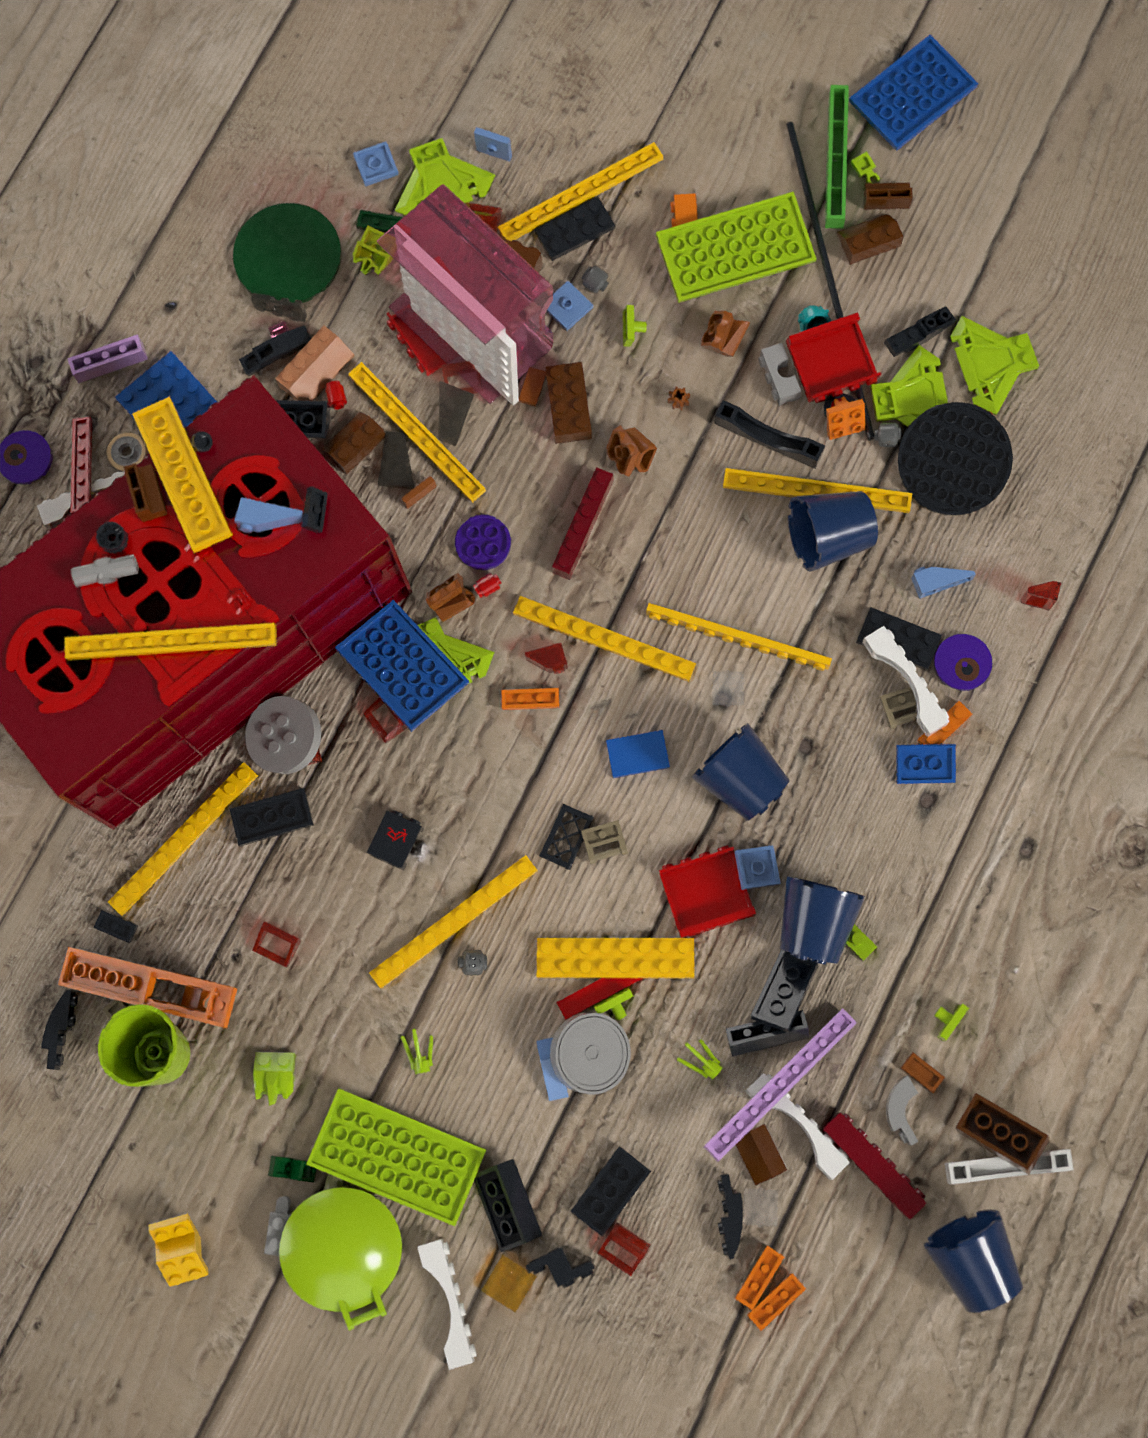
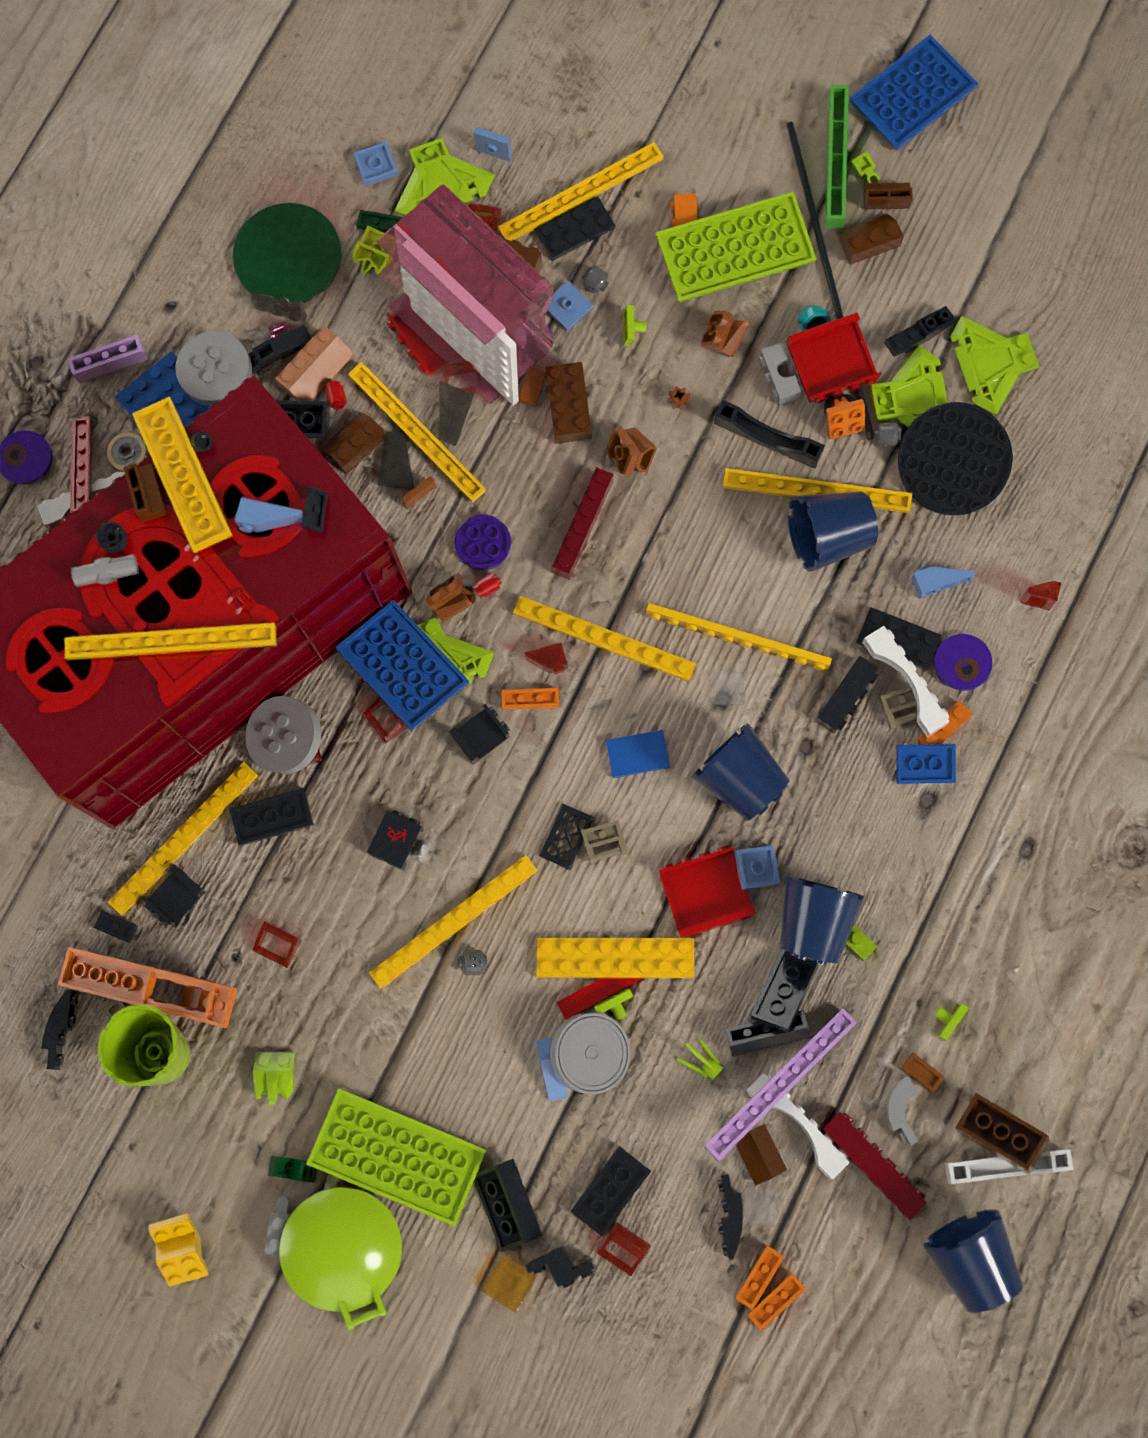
lime plant [401,1028,433,1074] -> none
white arch [417,1239,477,1370] -> none
none -> black panel [142,864,206,927]
none -> light grey brick [176,331,252,406]
none -> black panel [449,704,510,765]
none -> black brick [815,655,879,734]

